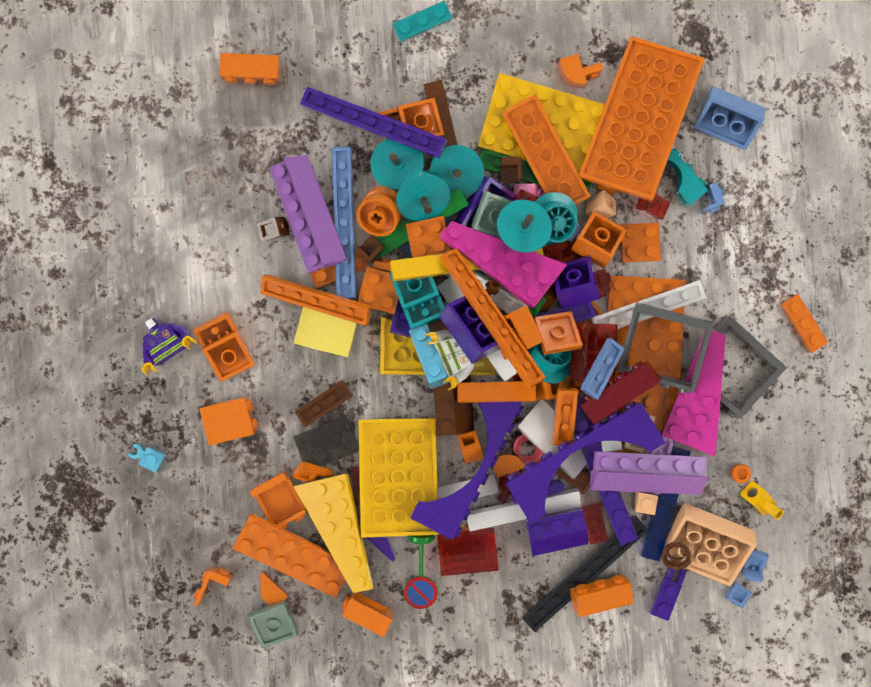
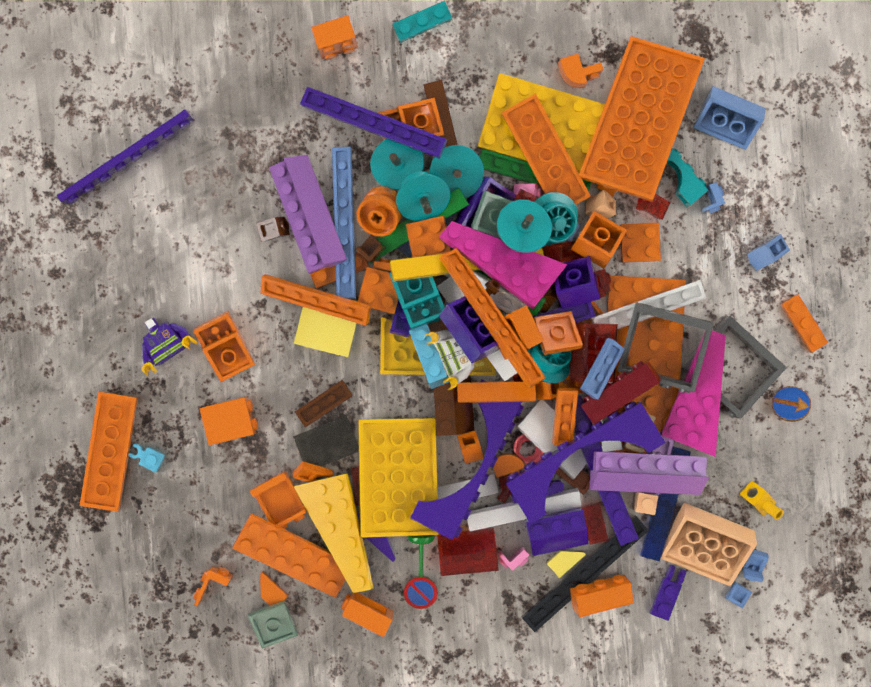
orange brick [219,53,281,85] -> none
reddish brown panel [501,157,521,183] -> none
reddish brown piece [661,542,692,570] -> none
orange tile [731,464,751,483] -> none
none -> dark purple plate [57,109,193,204]
none -> orange plate [80,391,138,512]
none -> orange brick [311,15,358,60]
none -> bright pink bracket [498,546,529,571]
none -> light yellow tile [546,550,586,578]
none -> medium blue slope [747,234,790,271]
none -> blue piece [772,386,811,422]

